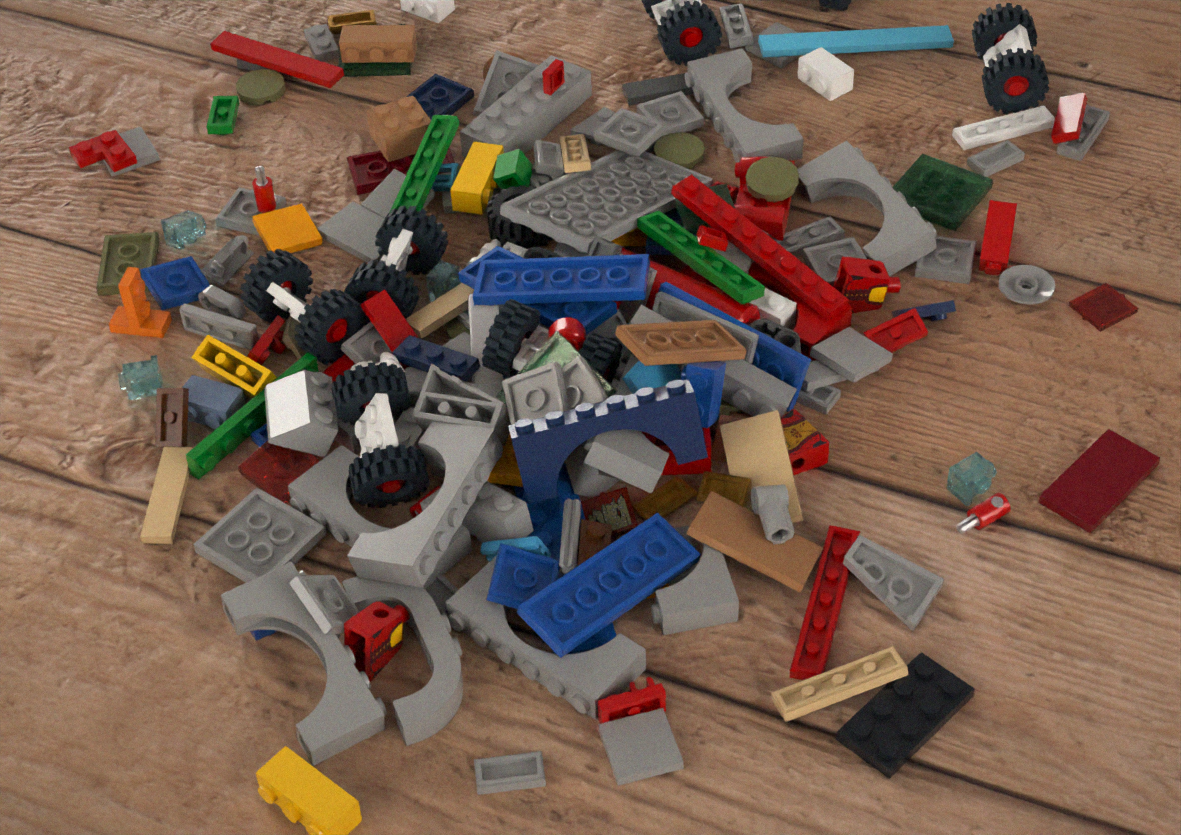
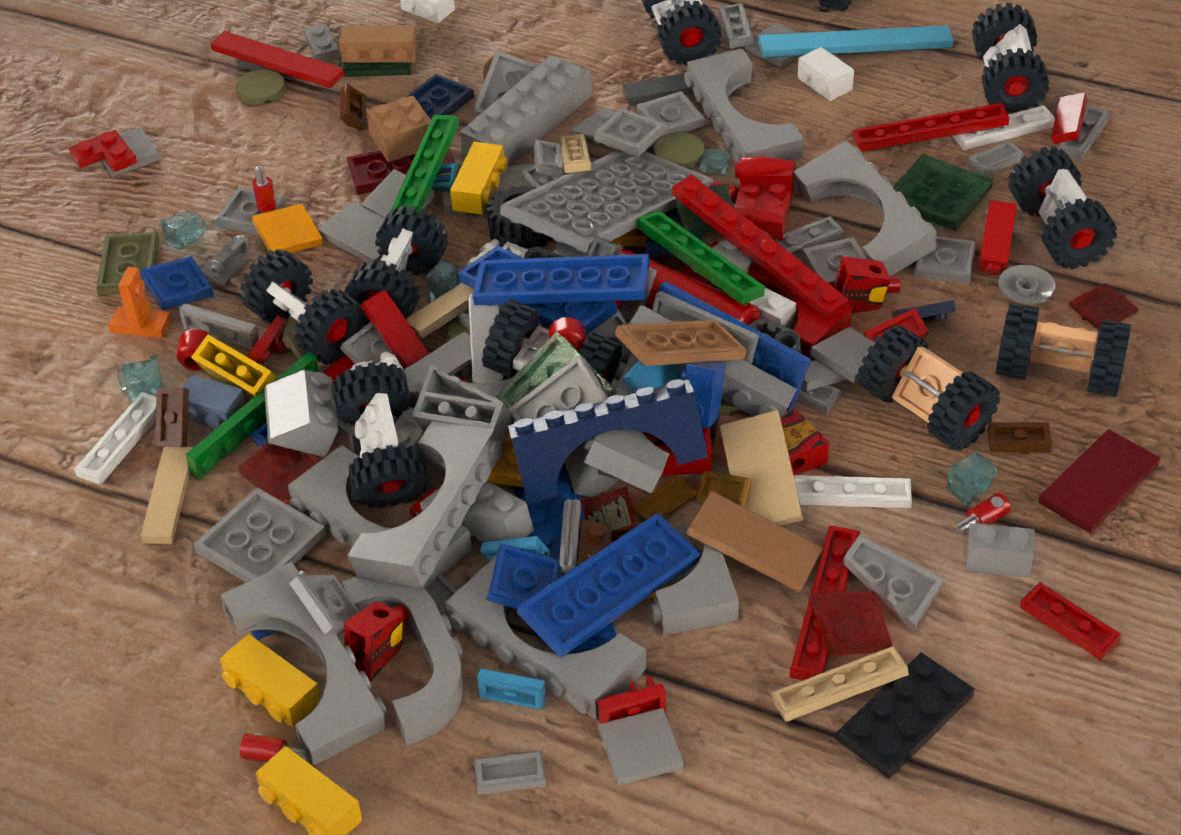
light grey beam [198,285,246,320] -> none
green plate [206,95,240,135] -> none
pearl gold tile [327,10,377,34] -> none
dark blue plate [392,335,480,382] -> none
green brick [493,149,533,190] -> none
light grey tile [502,361,570,425] -> none
red tile [542,59,565,95] -> none
red tile [696,225,728,252] -> none
olive tile [746,157,799,202] -> none
light grey piece [751,484,794,544] -> none
none -> white tile [74,392,156,485]
none -> red head [176,329,211,371]
none -> yellow brick [220,634,321,729]
none -> red piece [240,733,306,762]
none -> reddish brown plate [340,83,366,131]
none -> dark azure tile [477,668,546,710]
none -> clear light blue tile [701,149,730,174]
none -> white tile [794,475,912,508]
none -> clear red plate [811,591,893,656]
none -> red tile [852,103,1009,152]
none -> black plate [858,325,1000,451]
none -> light grey brick [965,523,1035,578]
none -> reddish brown plate [987,422,1052,452]
none -> black plate [996,303,1131,397]
none -> black plate [1008,147,1117,269]
none -> red tile [1020,582,1121,660]

